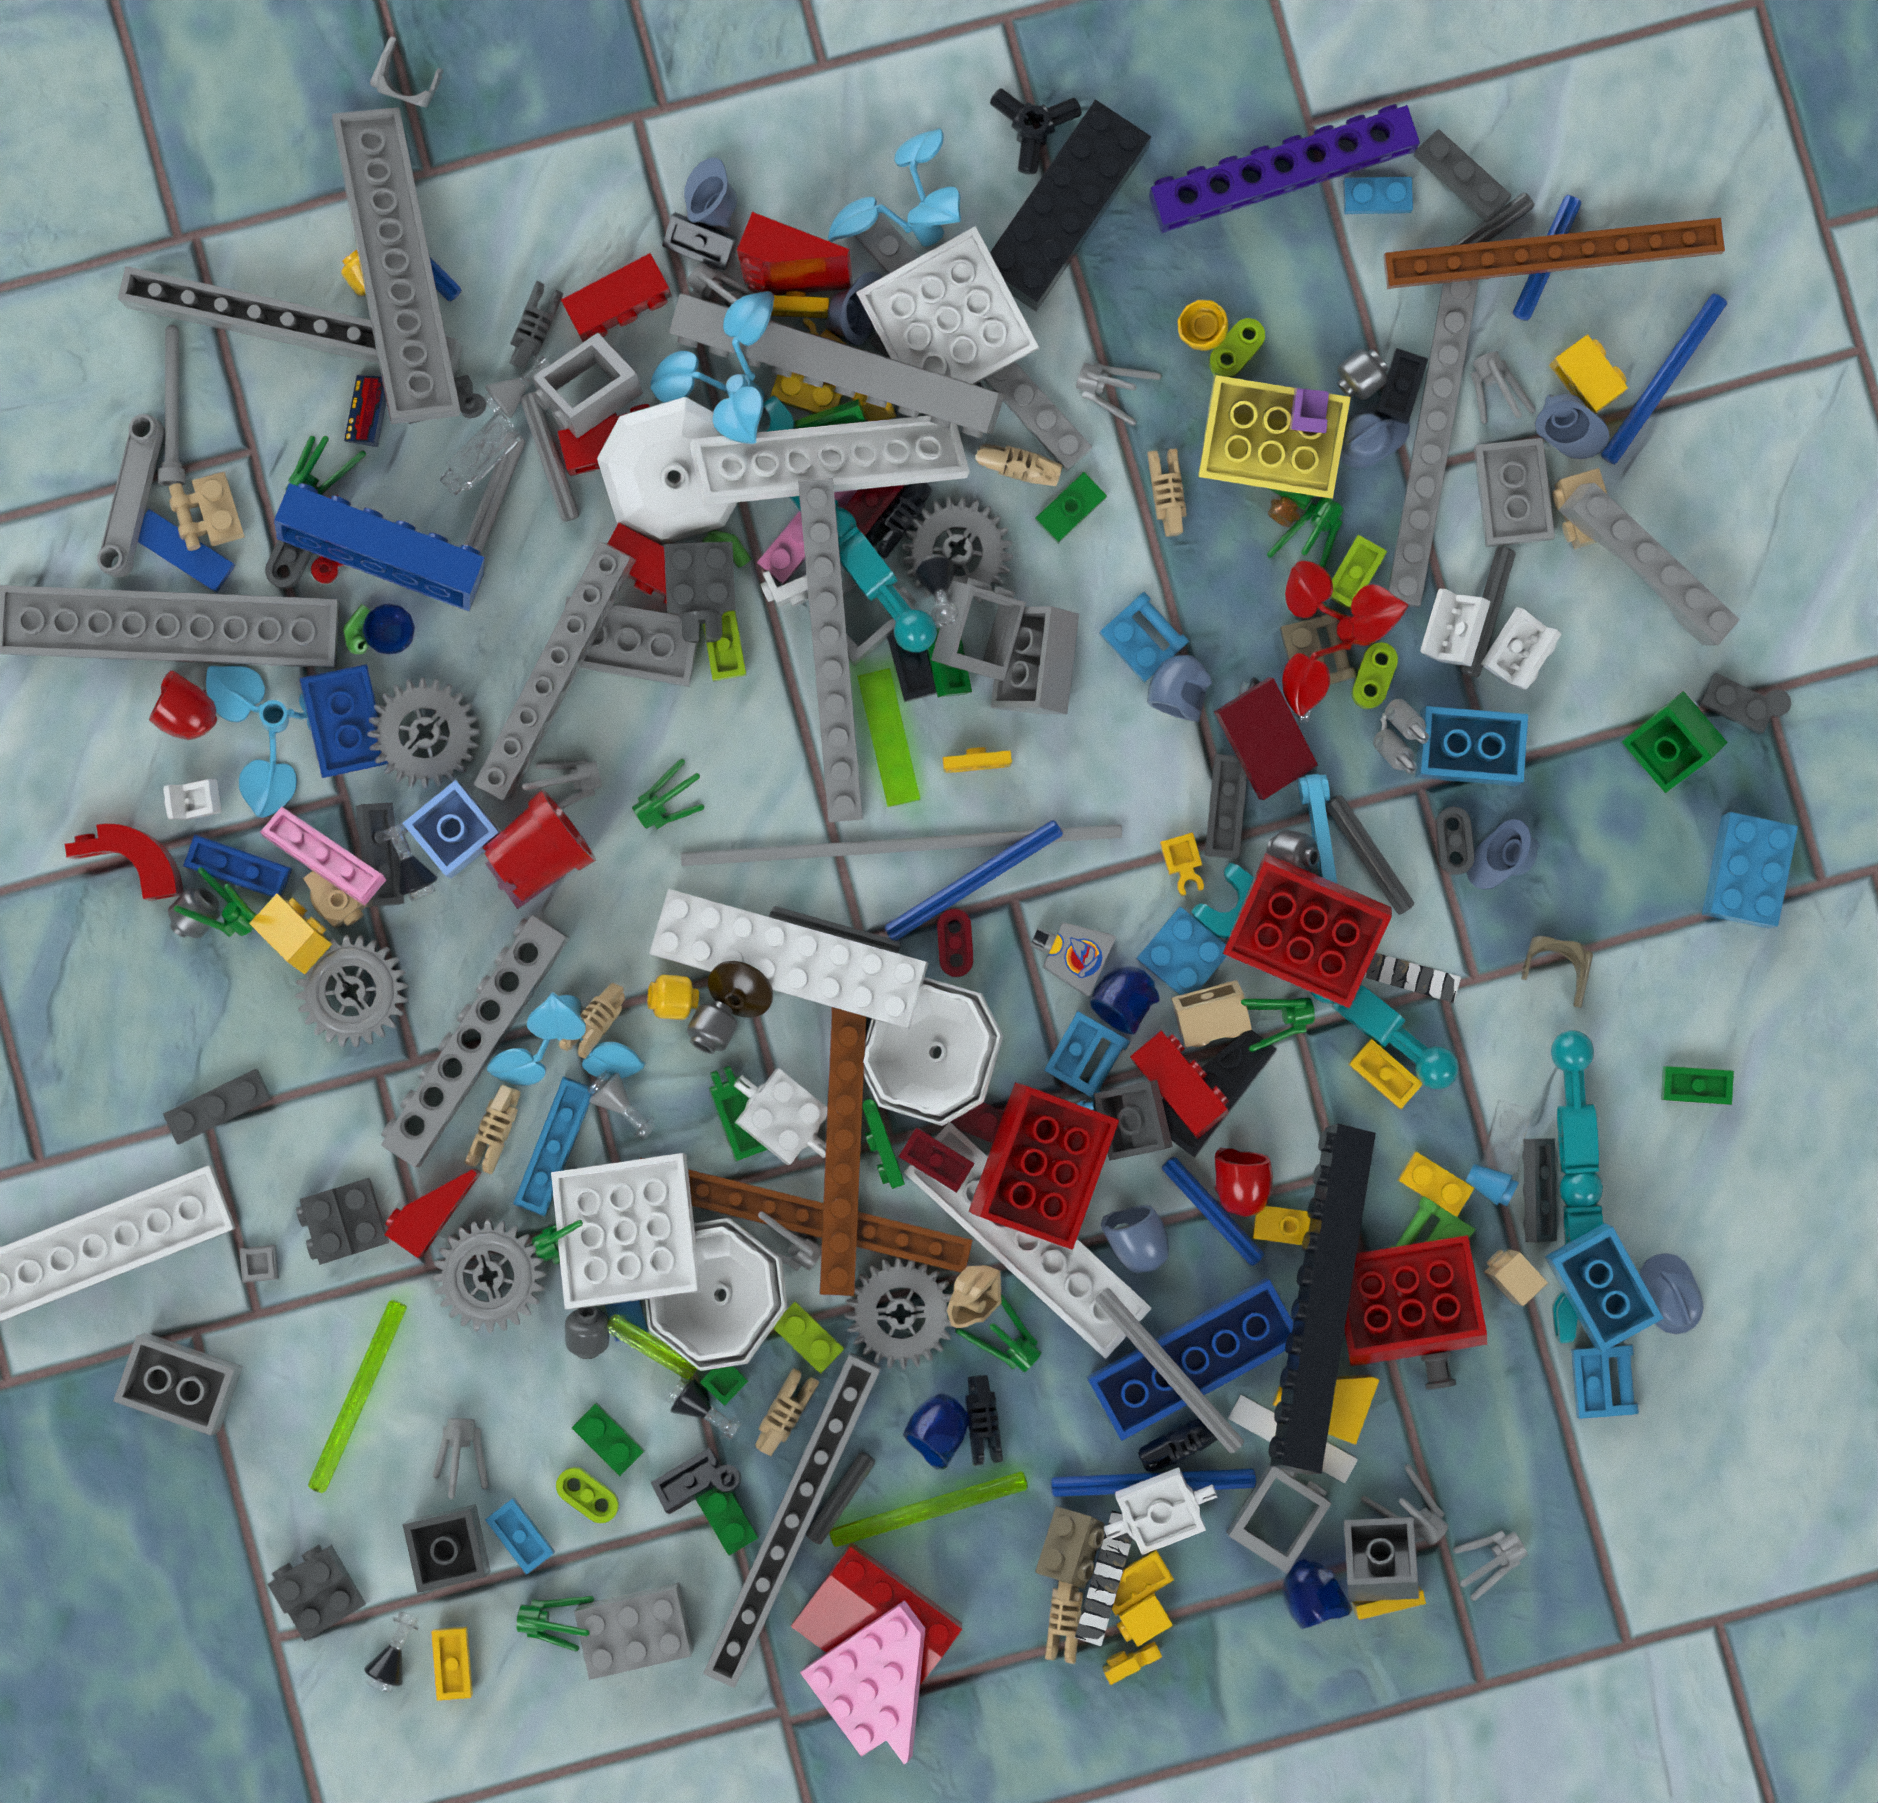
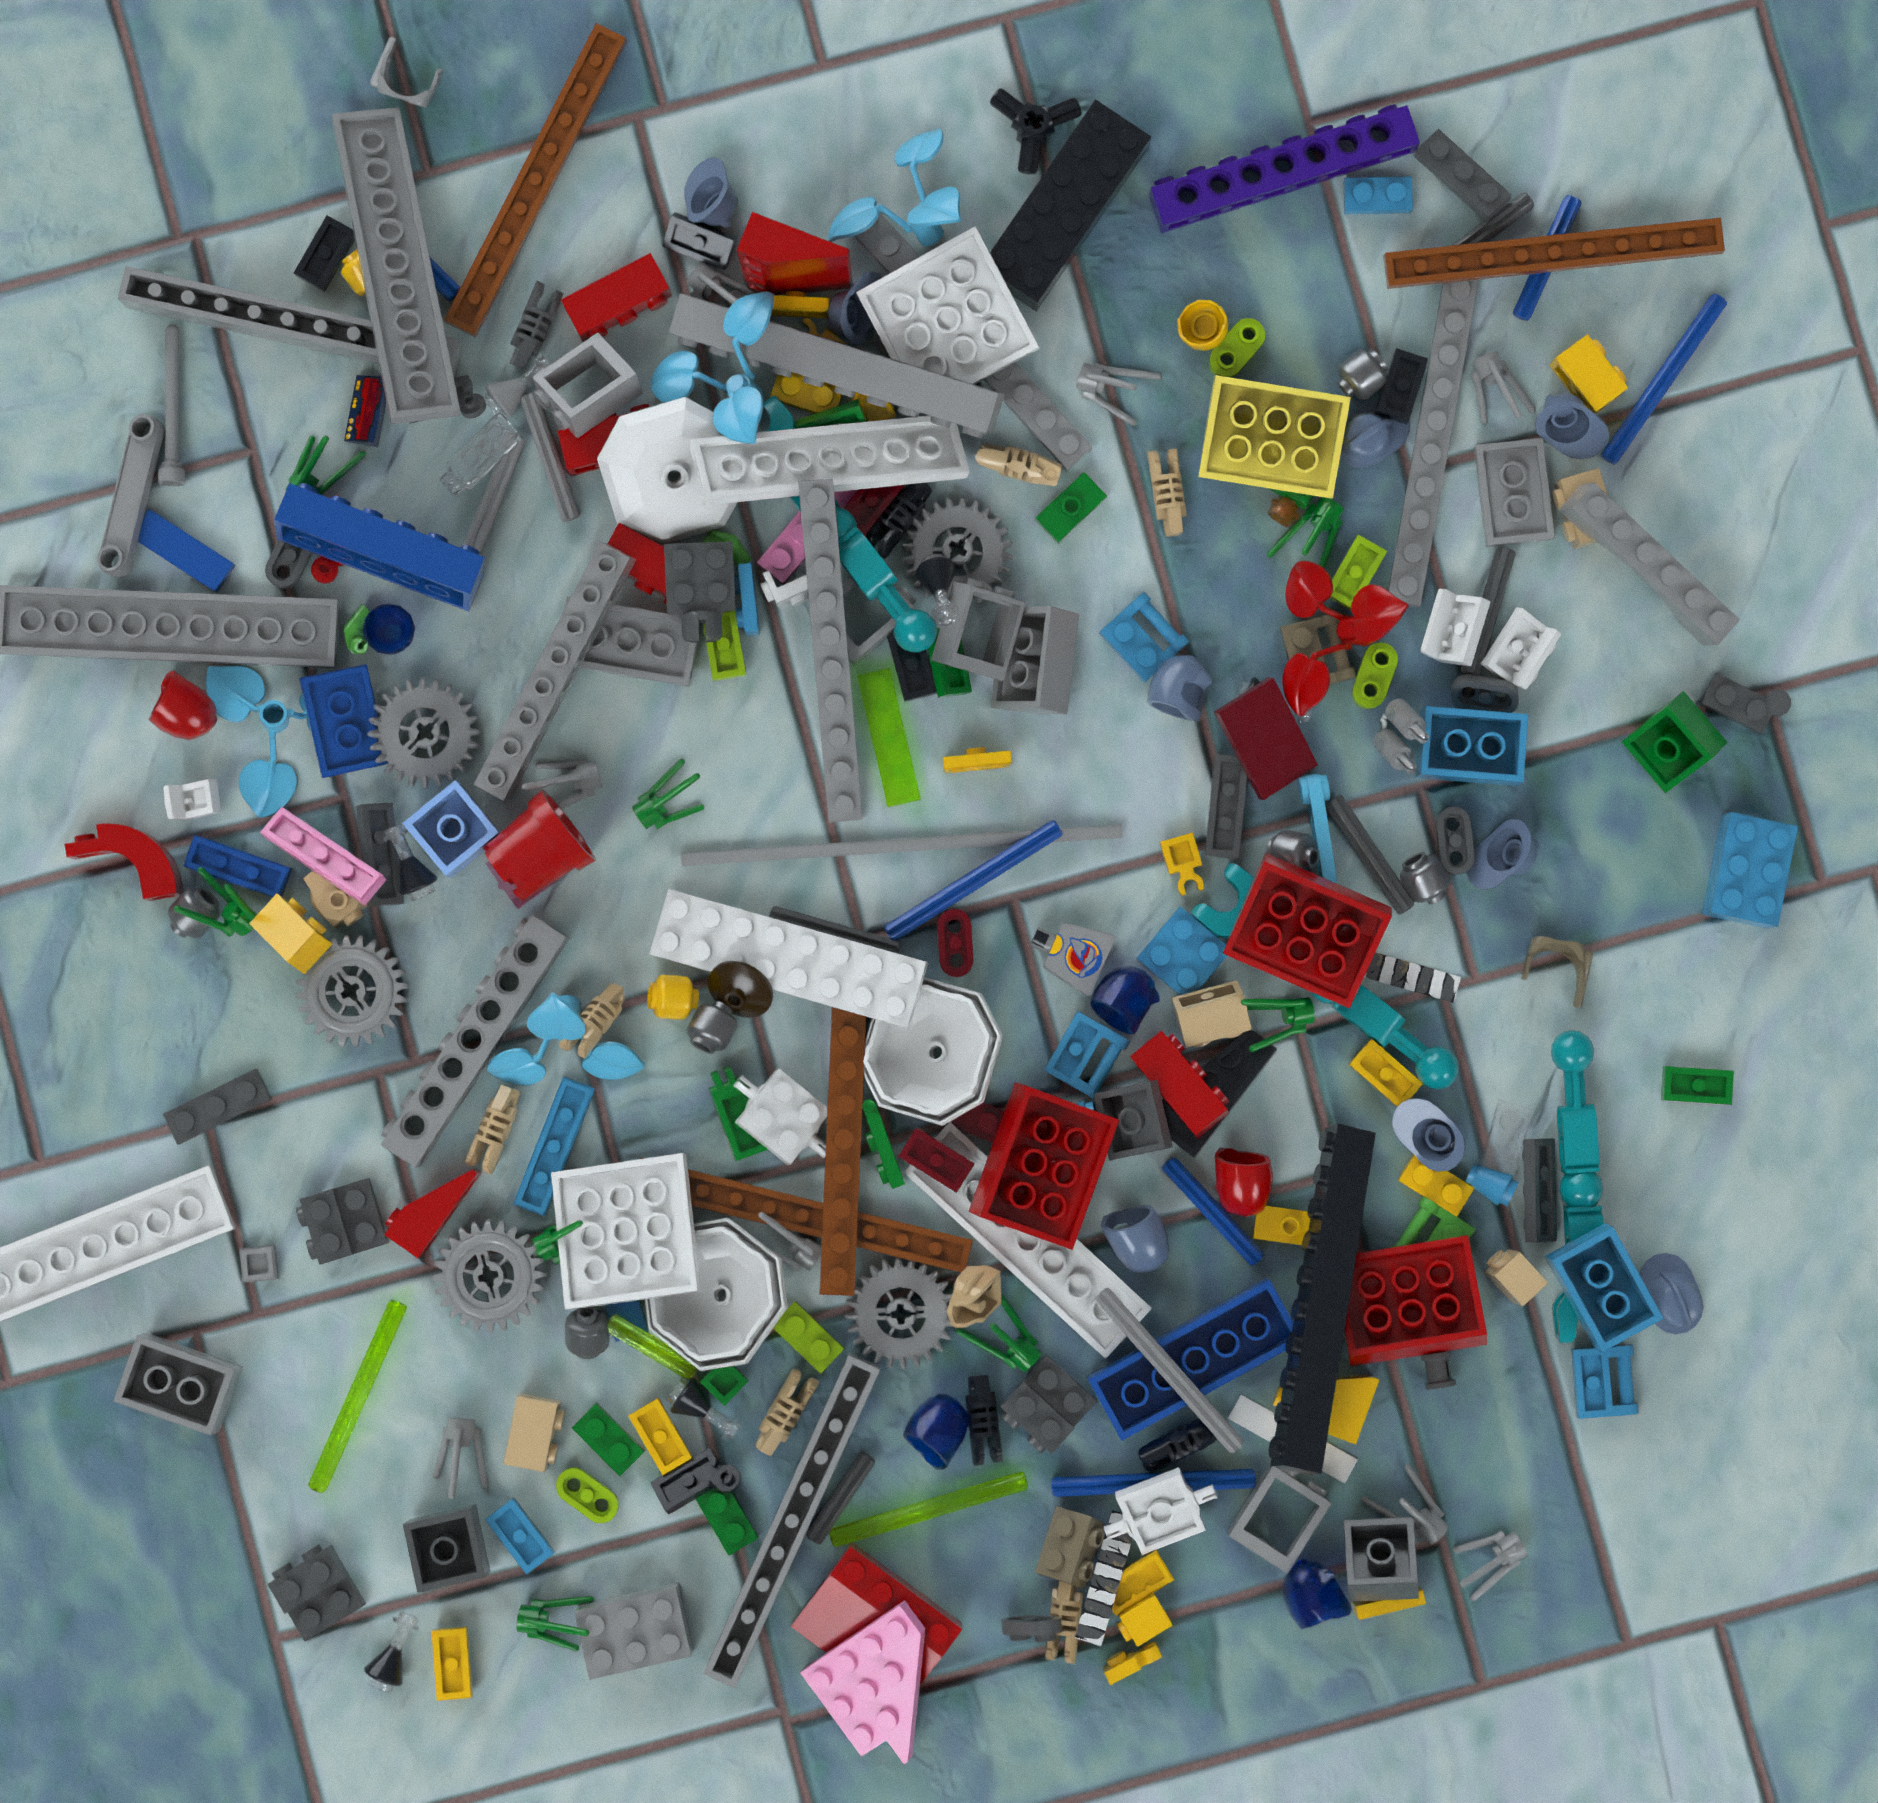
tan plate [169,471,245,551] -> none
piece [587,1070,657,1140] -> none
medium lavender panel [1290,388,1329,433] -> none
none -> black plate [293,215,355,292]
none -> dark orange plate [444,23,627,338]
none -> tan brick [503,1393,565,1472]
none -> yellow plate [628,1397,693,1476]
none -> dark azure plate [734,563,760,636]
none -> dark grey plate [1000,1354,1097,1454]
none -> dark grey plate [1001,1615,1062,1642]
none -> sand blue piece [1392,1098,1466,1172]
none -> flat silver head [1399,852,1451,905]
none -> dark grey plate [1451,674,1519,713]

